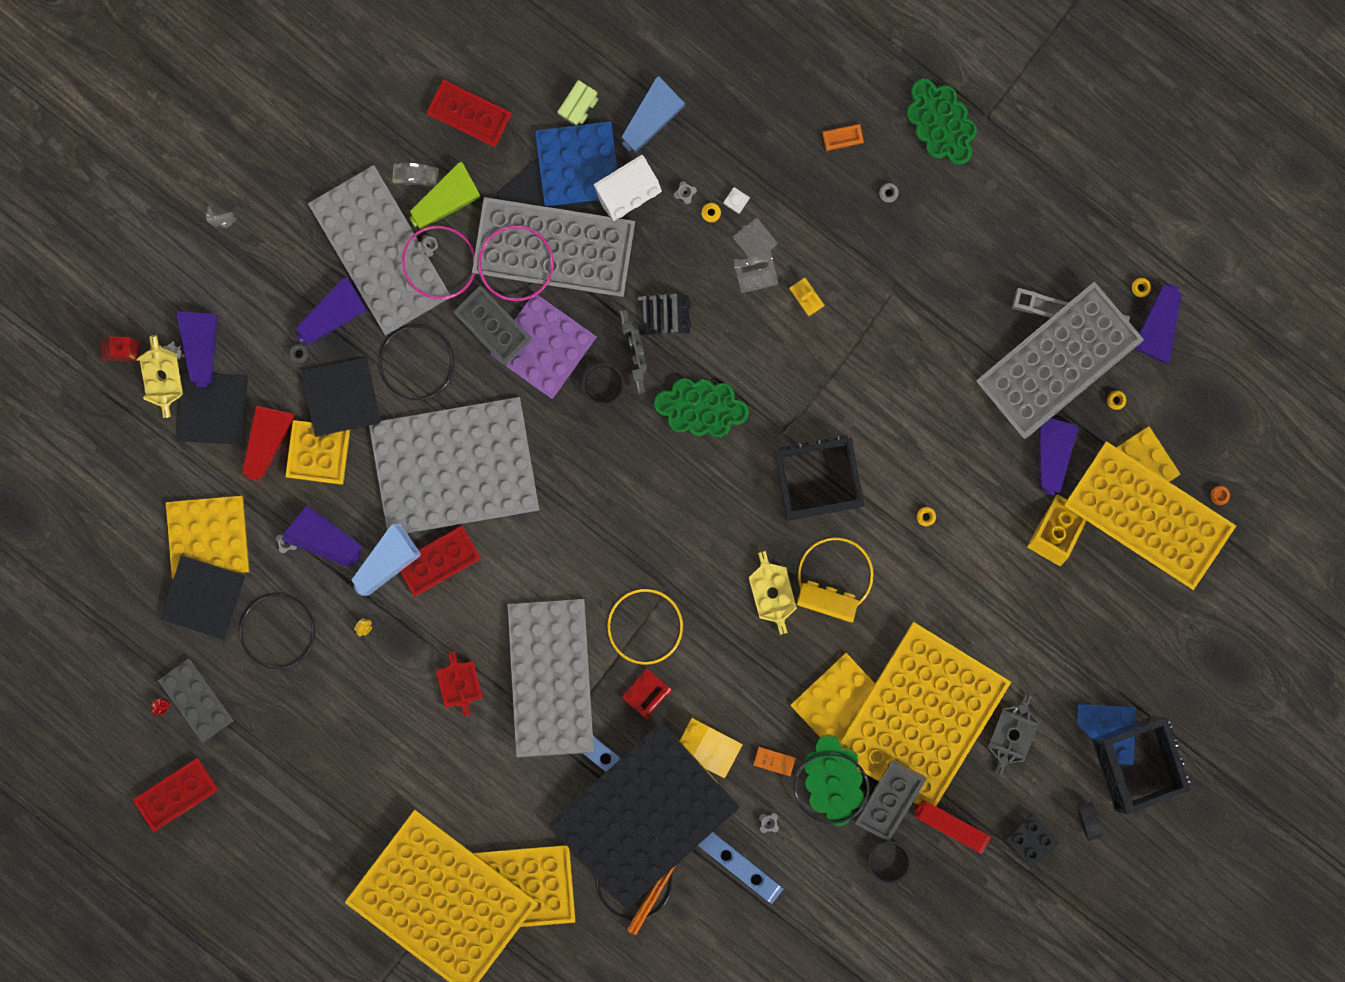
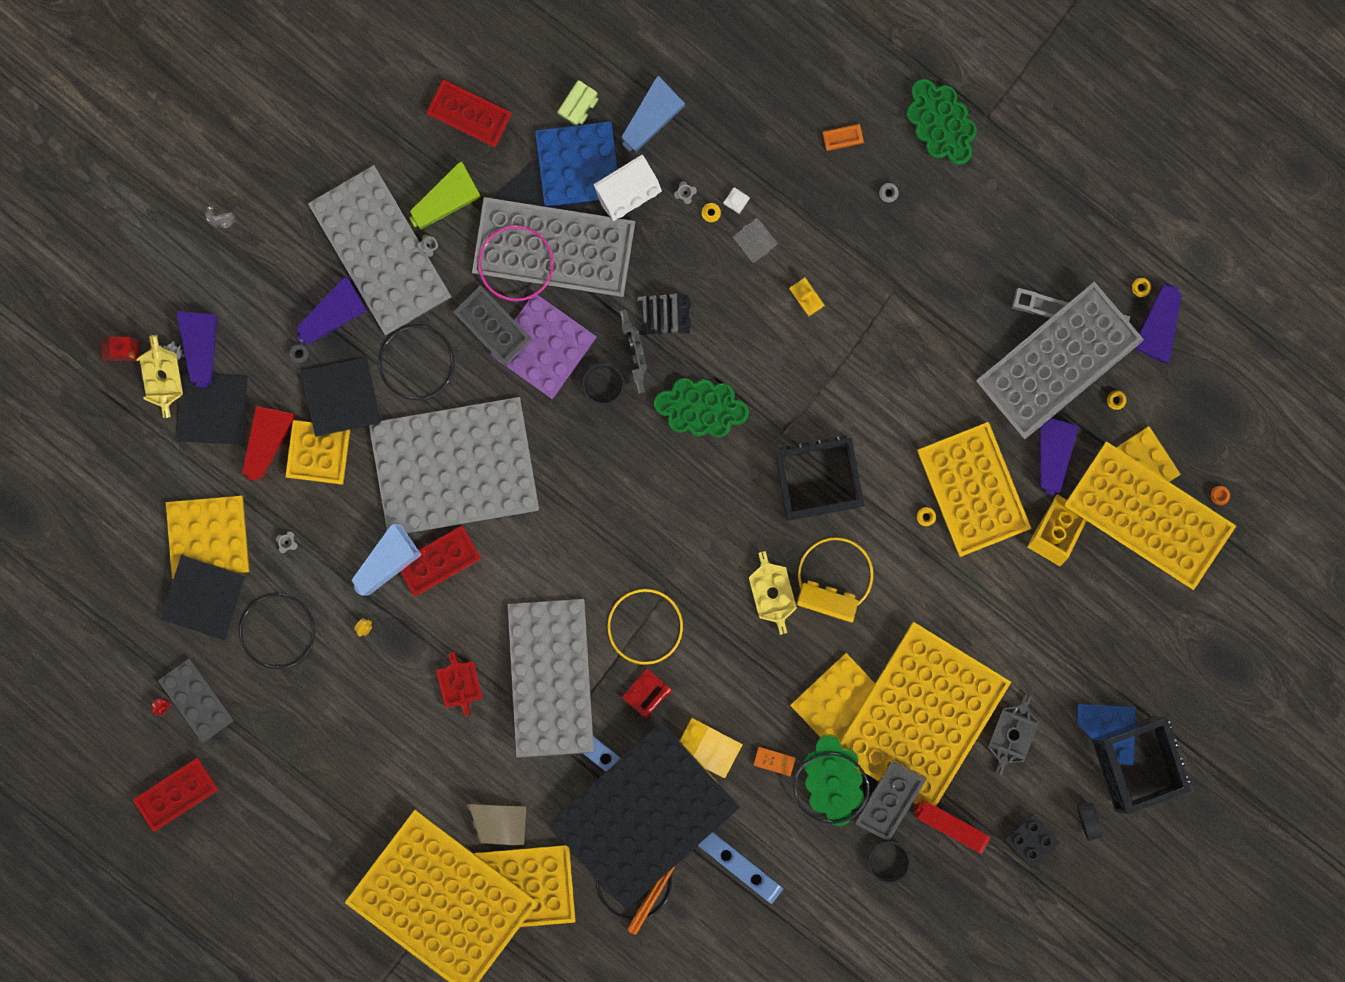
dark purple slope [282,506,362,567] -> none
clear brick [393,163,438,187] -> none
dark pink piece [402,225,475,300] -> none
clear plate [733,251,778,293] -> none
light grey plate [759,813,779,833] -> none
none -> dark tan slope [467,804,526,845]
none -> yellow plate [917,422,1031,557]

